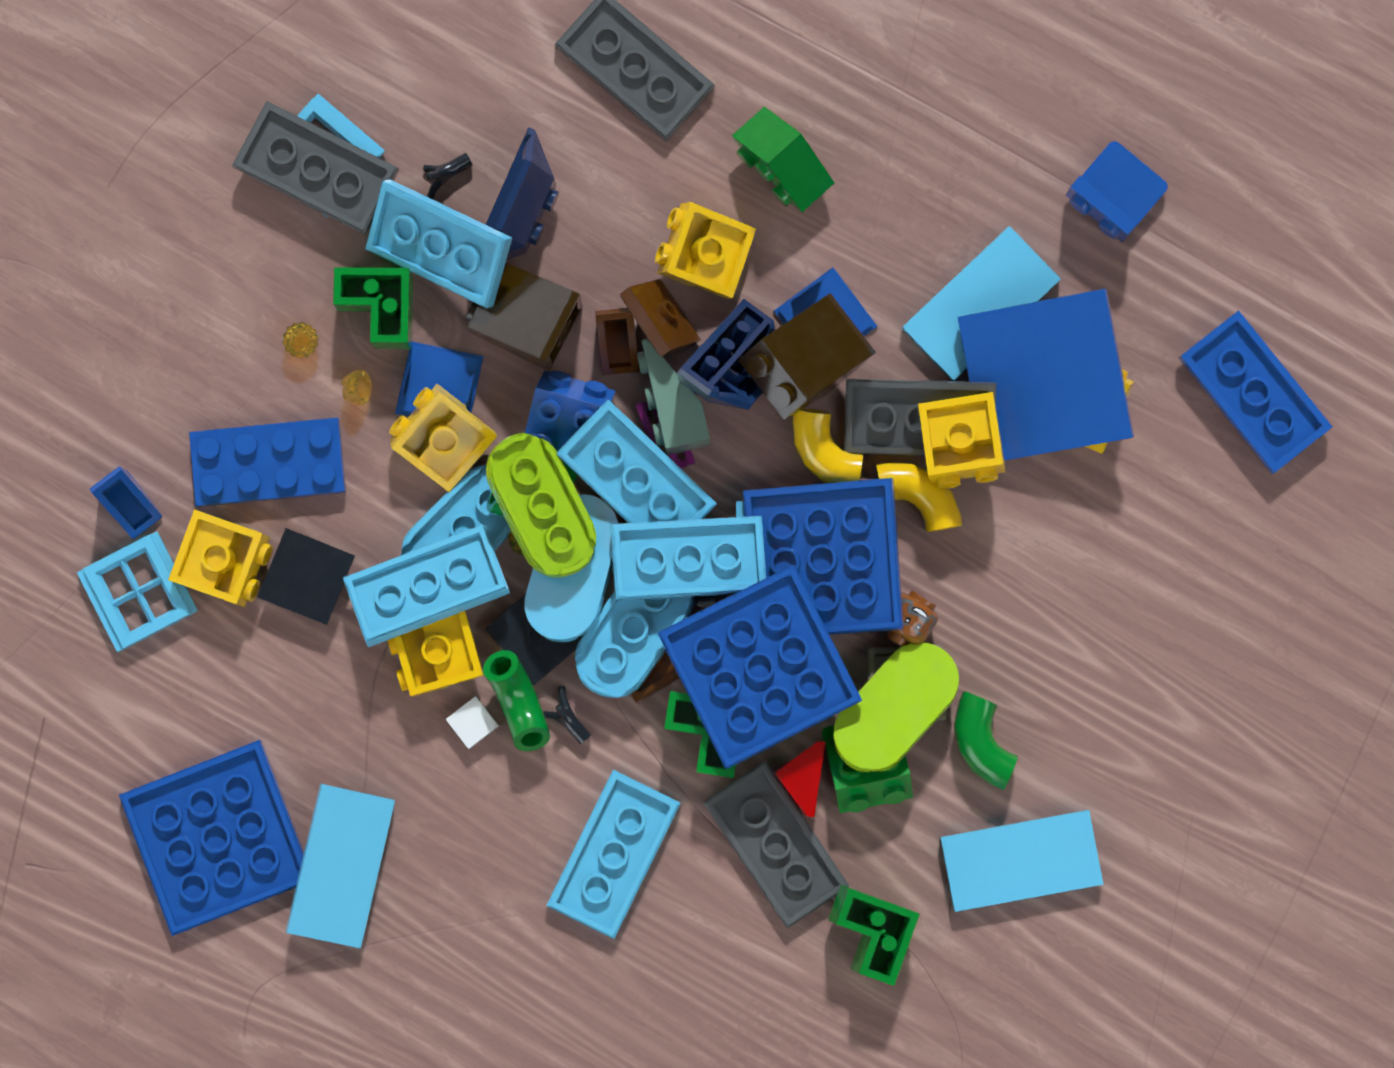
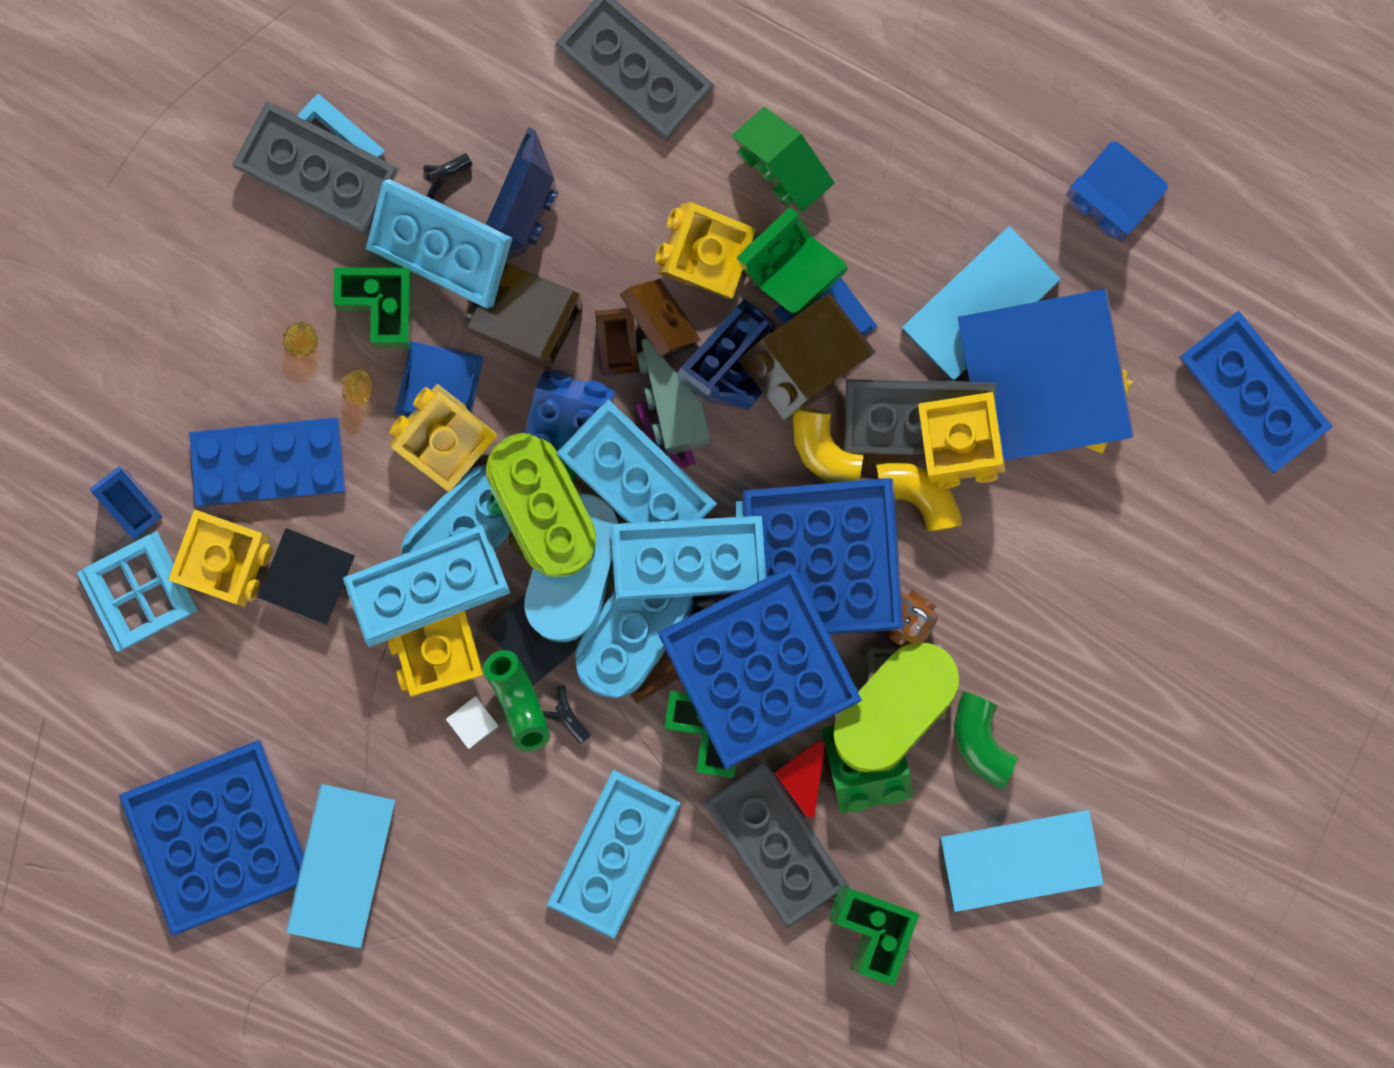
none -> green bracket [736,207,848,317]

